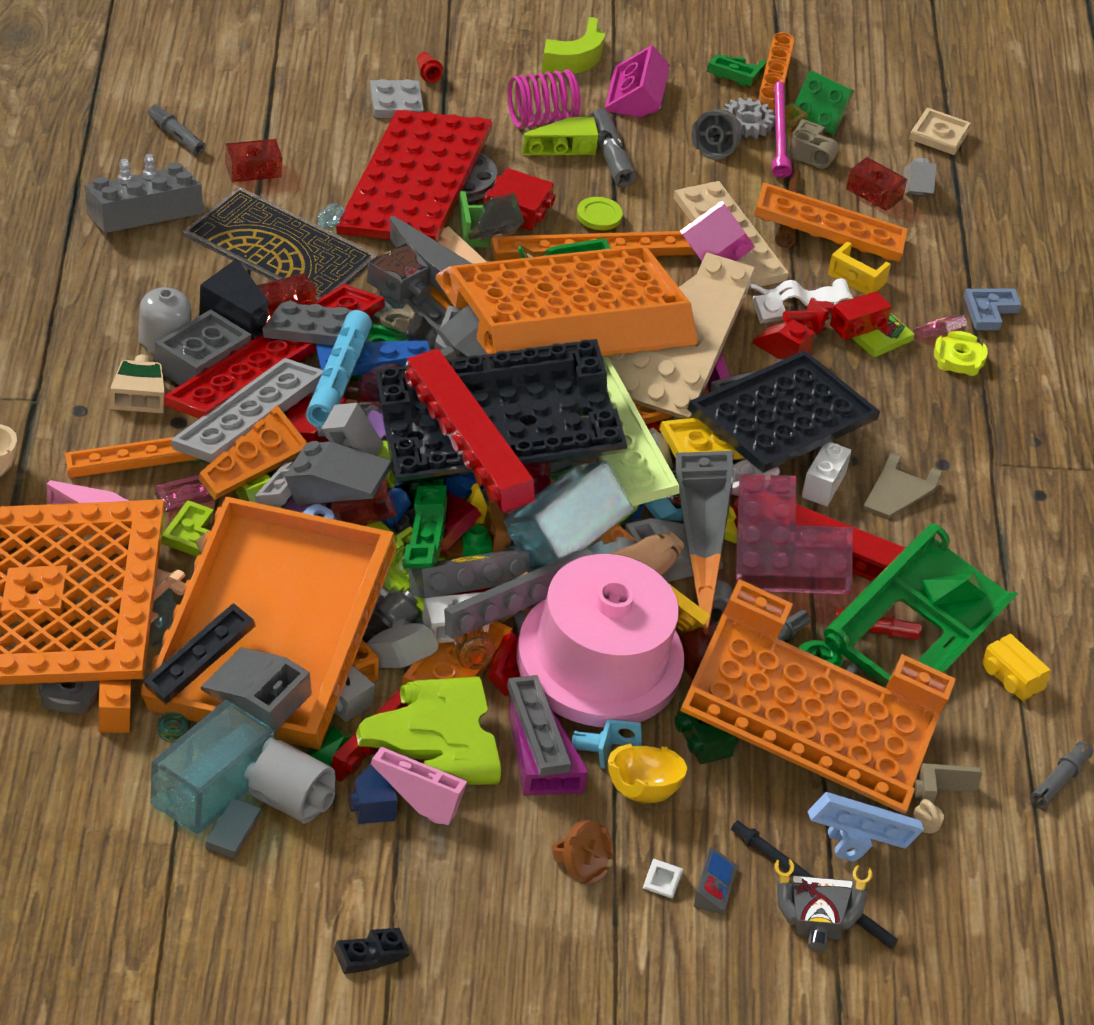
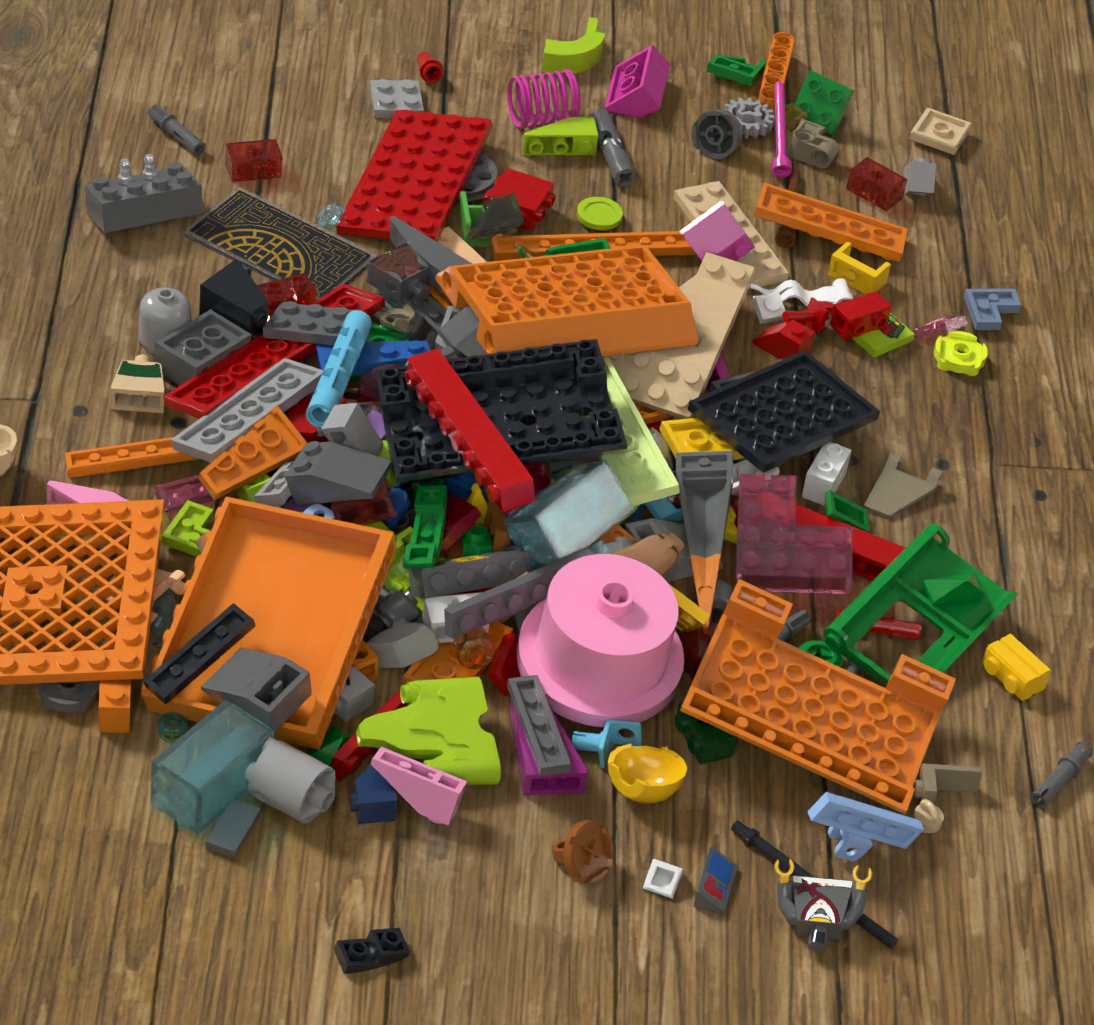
none -> green slope [824,490,870,533]

